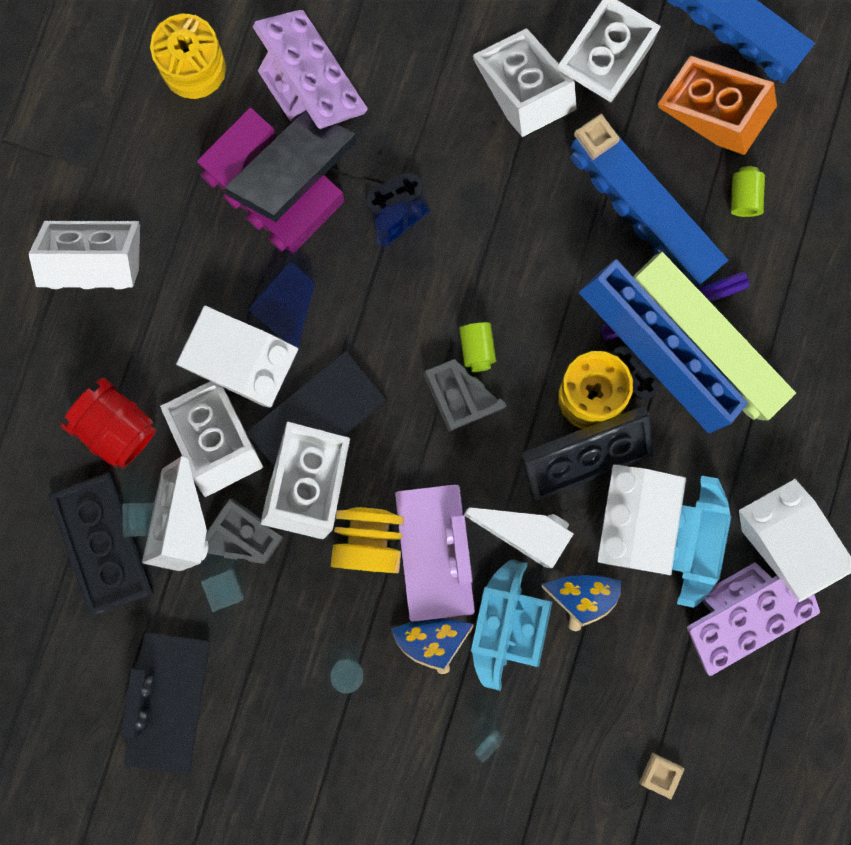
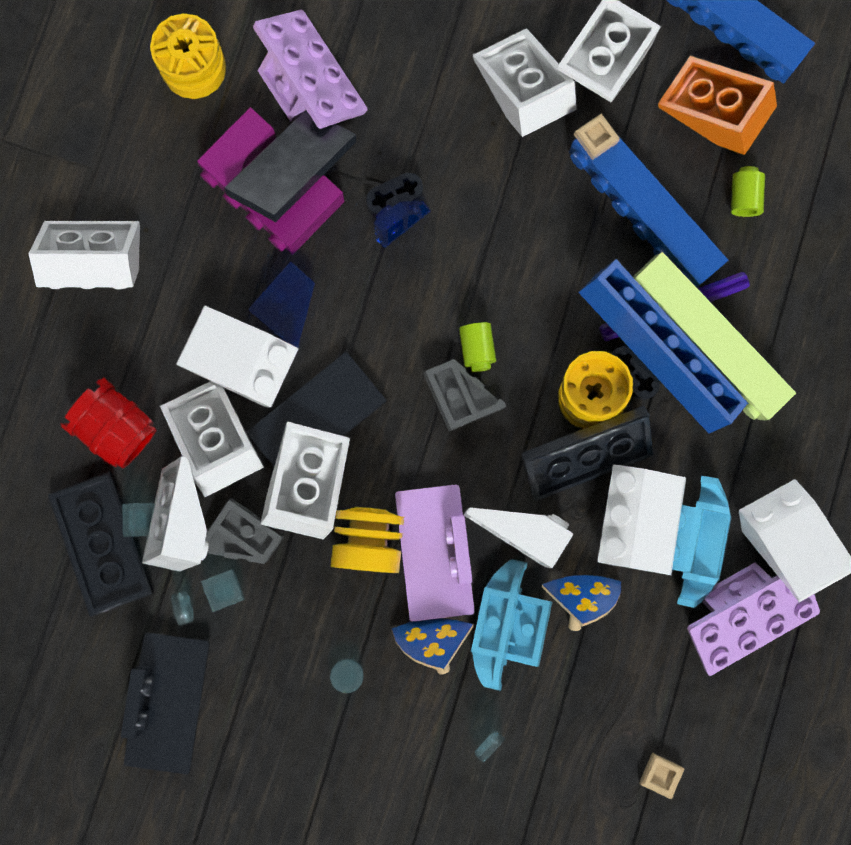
none -> clear light blue tile [171,591,194,626]

